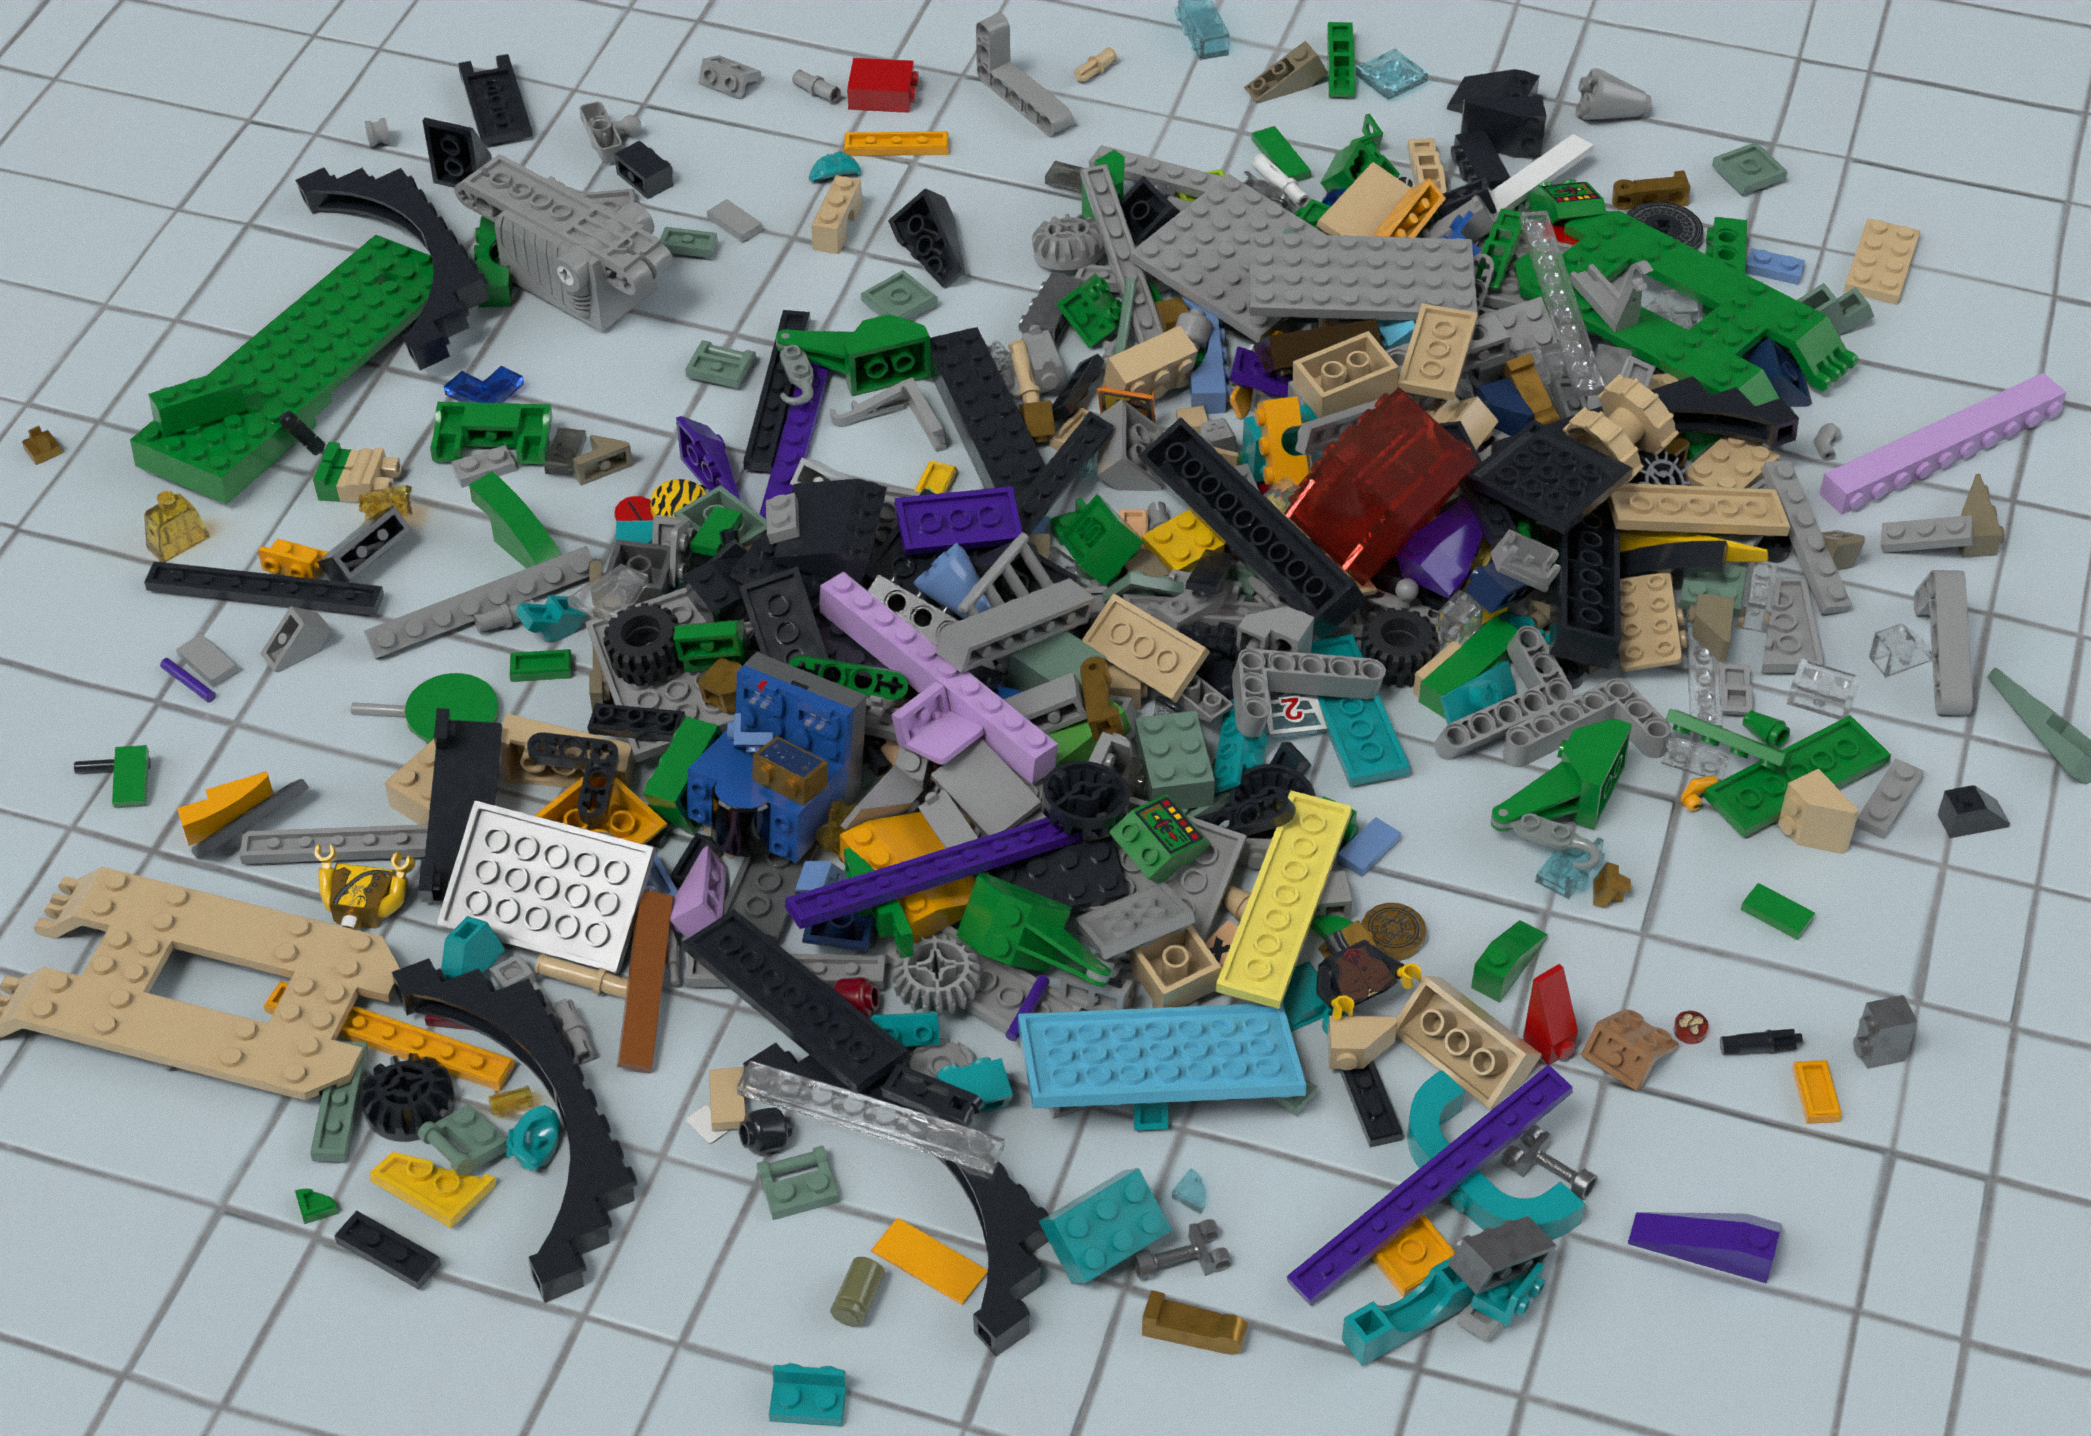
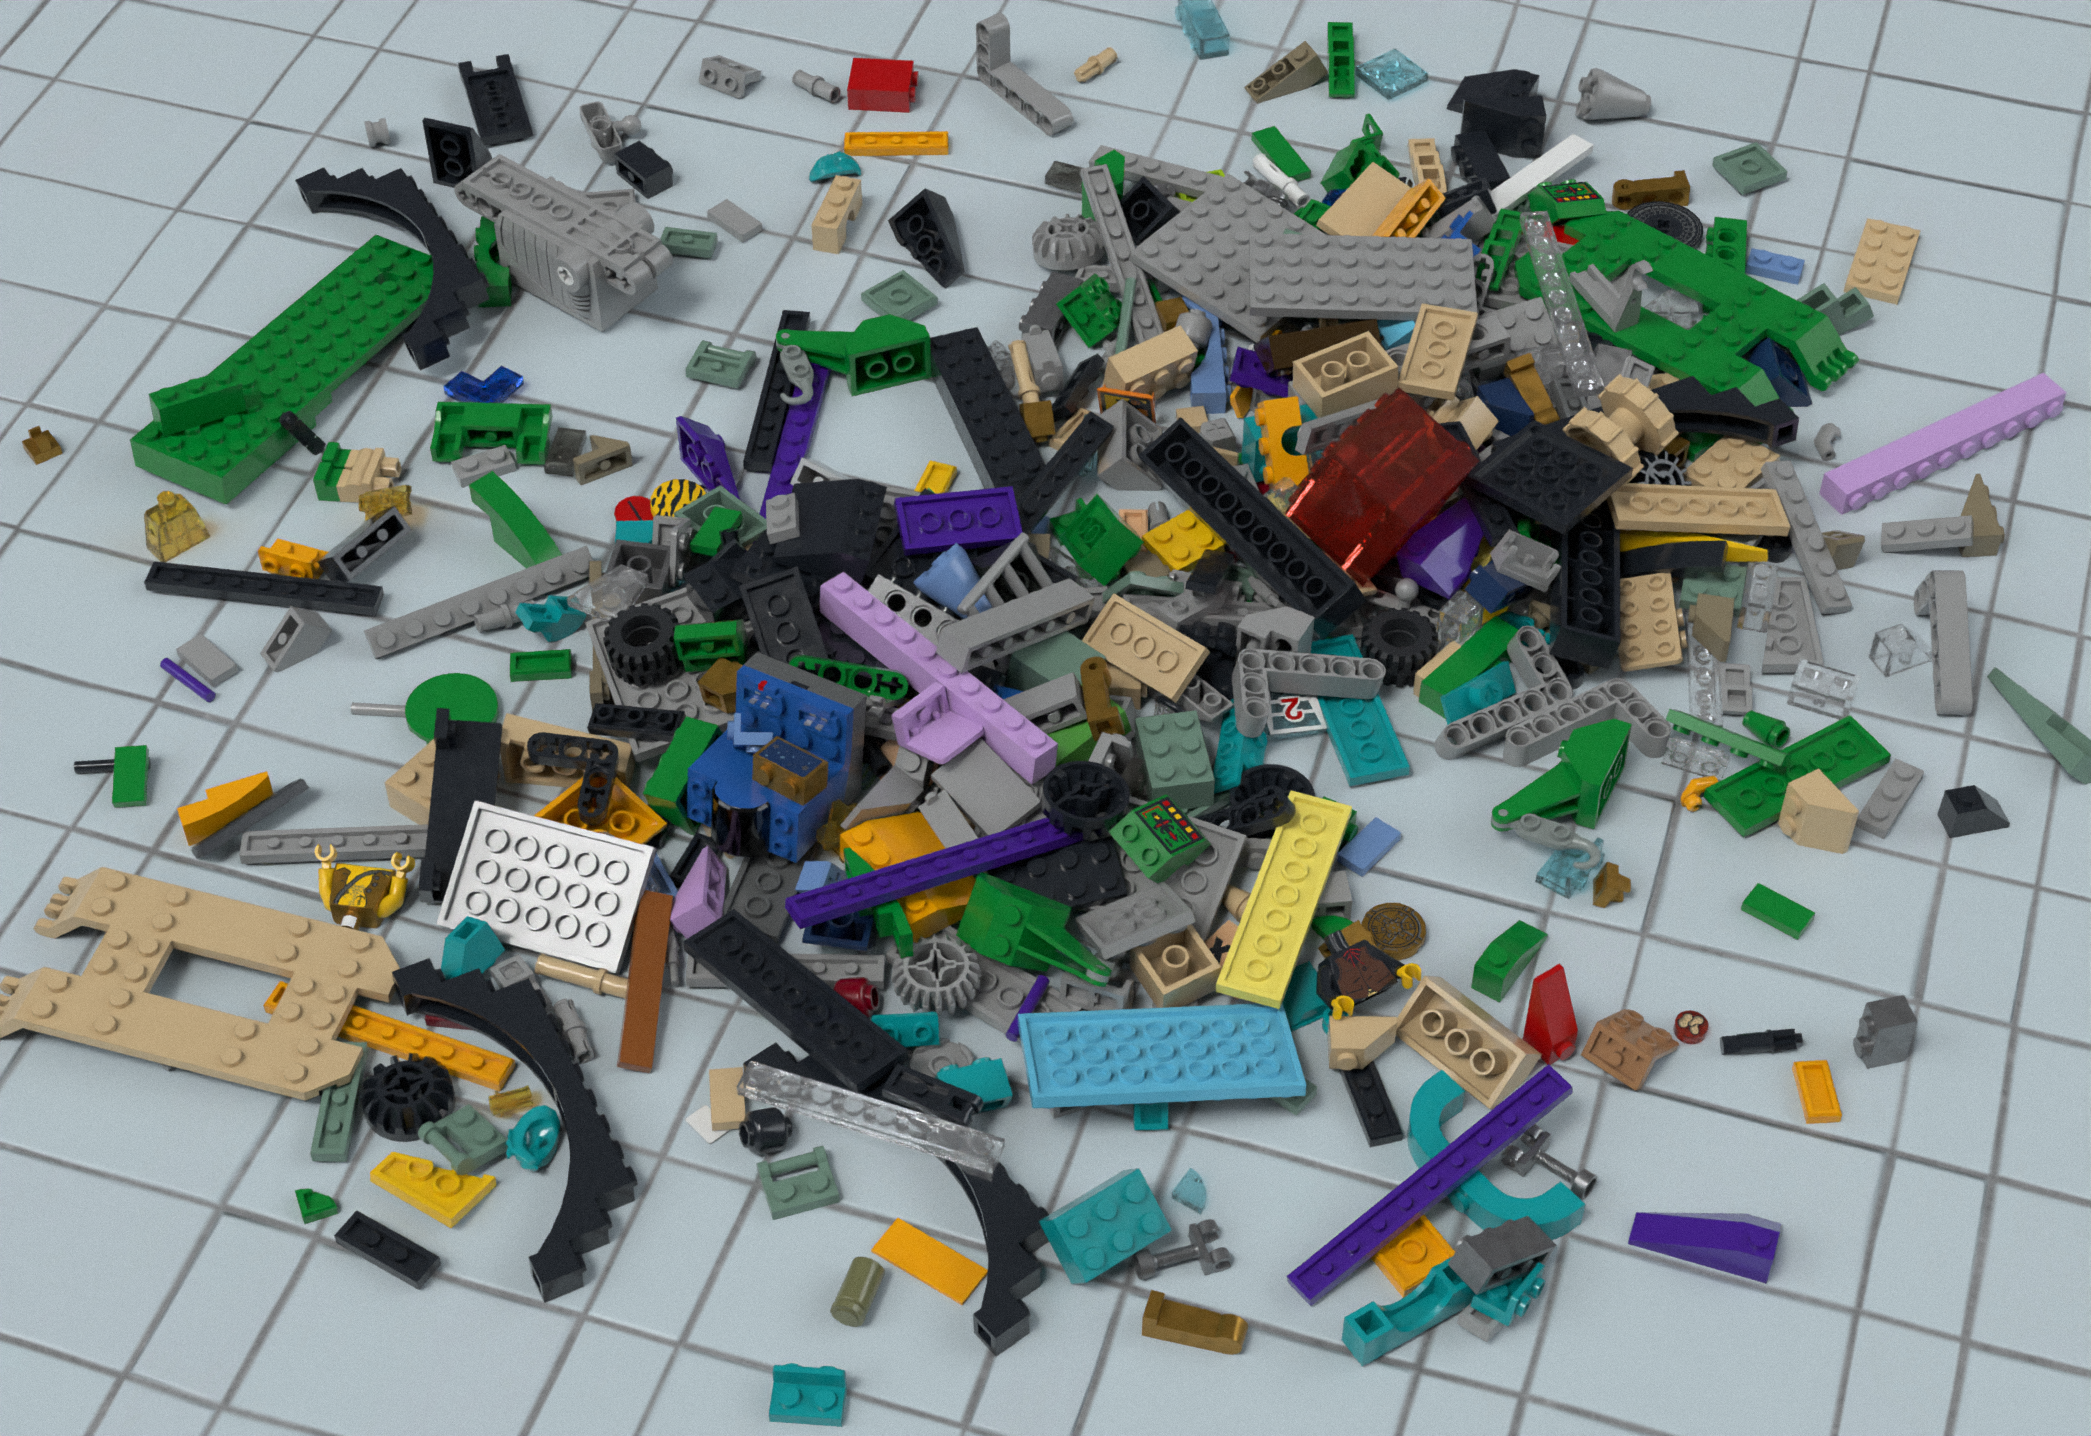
light grey hinge [830,377,946,452] -> none
black tile [1270,742,1311,776] -> none

